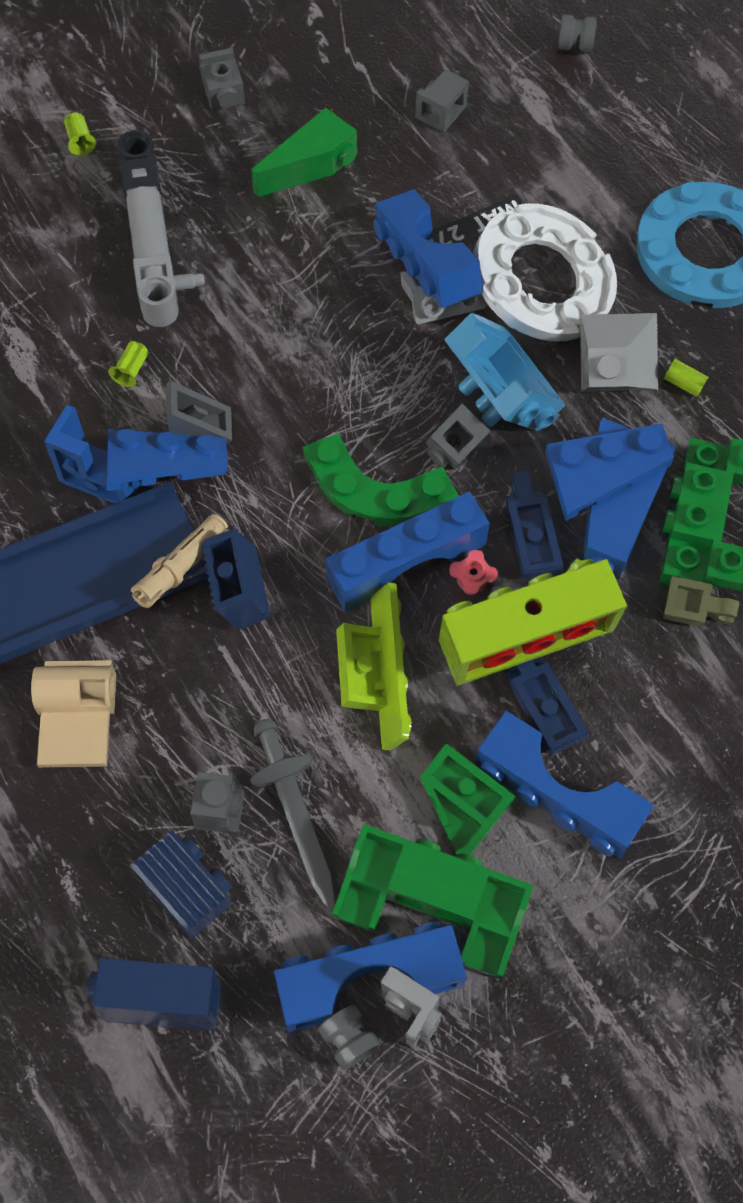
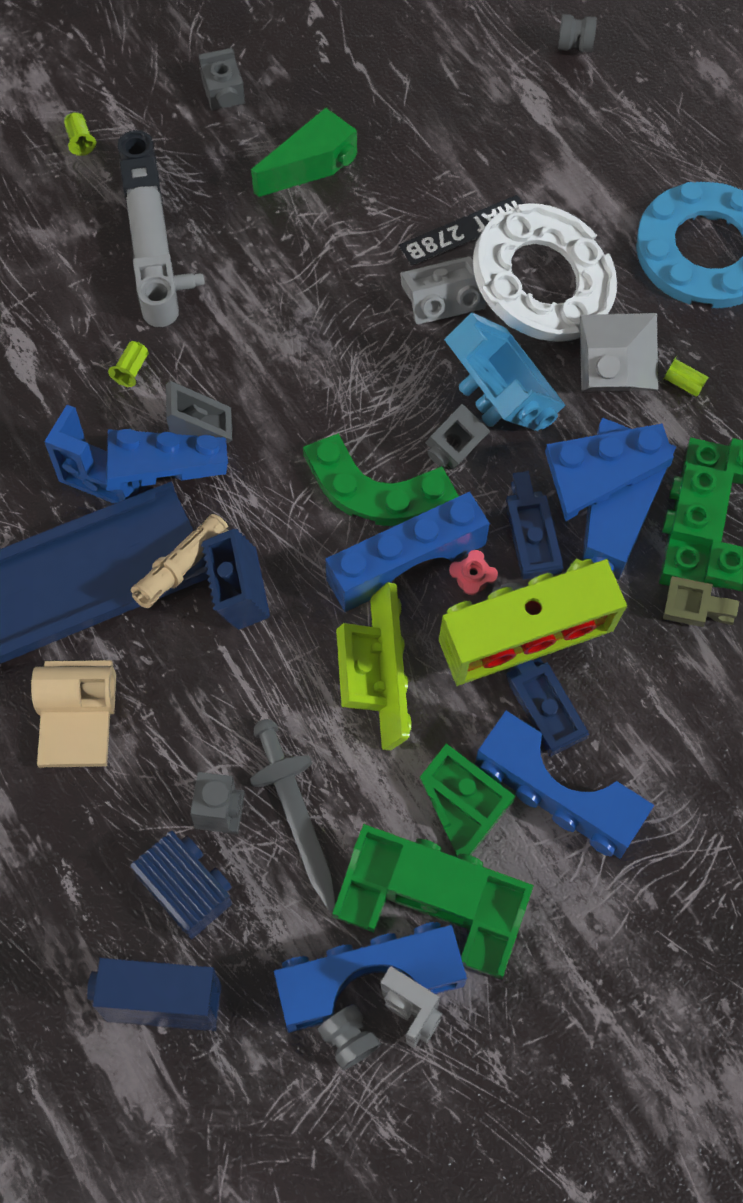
blue arch [373,189,483,308] -> none
dark grey brick [415,69,469,132] -> none

